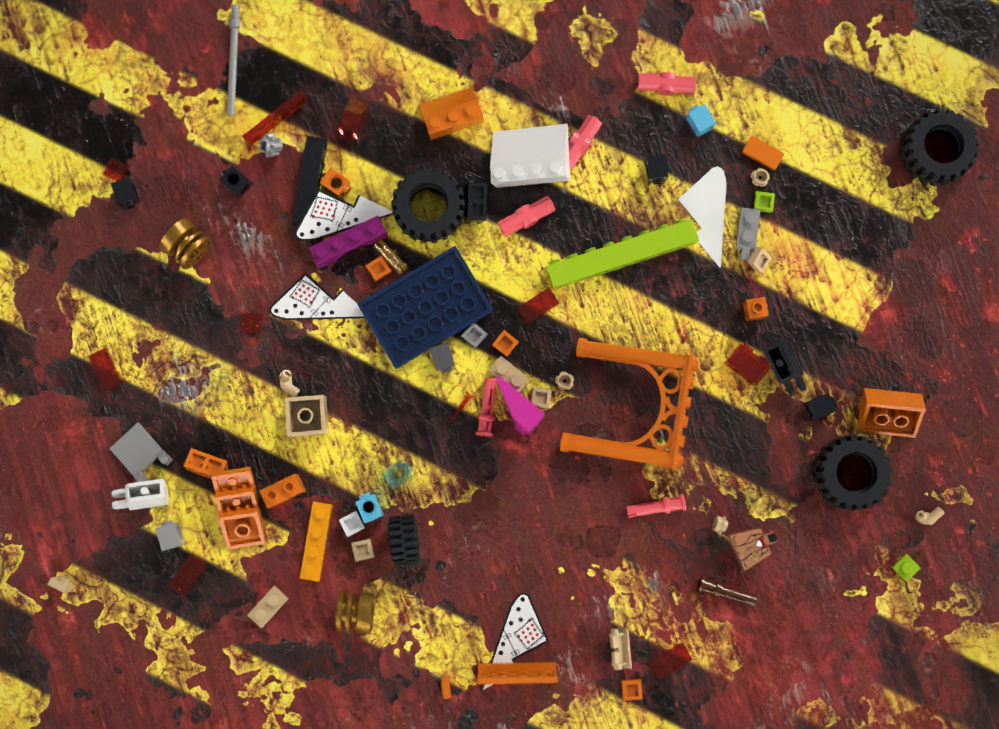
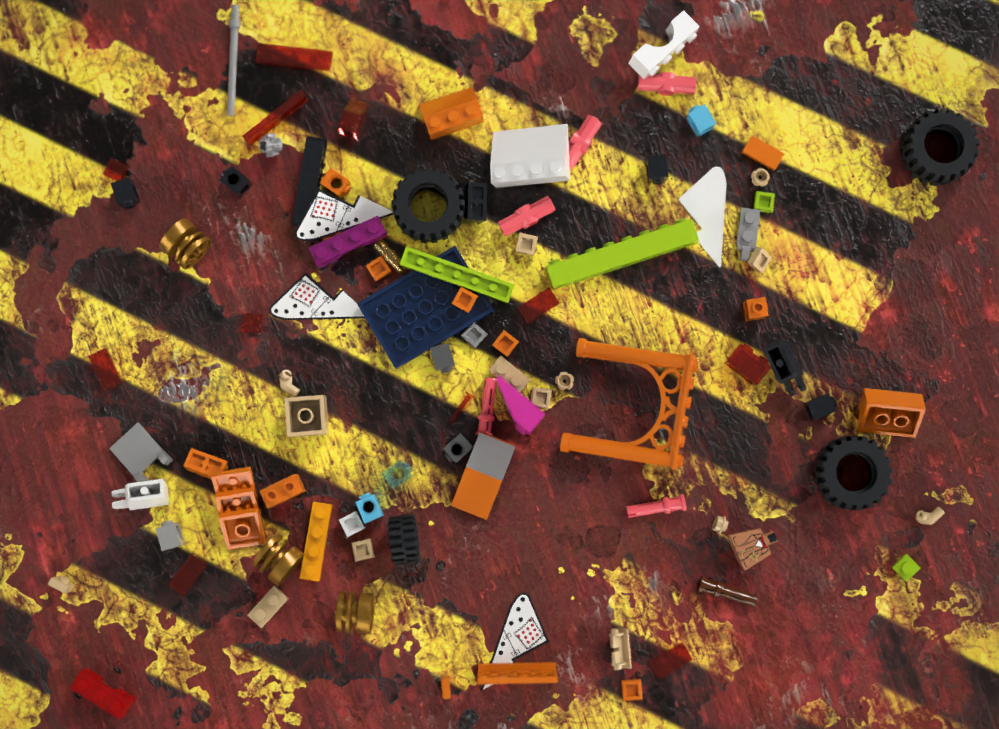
none -> red arch [70,668,136,719]
none -> pearl gold wheel [252,533,304,586]
none -> clear red tile [256,43,333,71]
none -> lime plate [400,246,515,303]
none -> dark grey brick [443,433,474,463]
none -> slope [451,431,516,520]
none -> orange plate [452,287,478,313]
none -> tan plate [515,233,538,256]
none -> white arch [628,11,699,79]

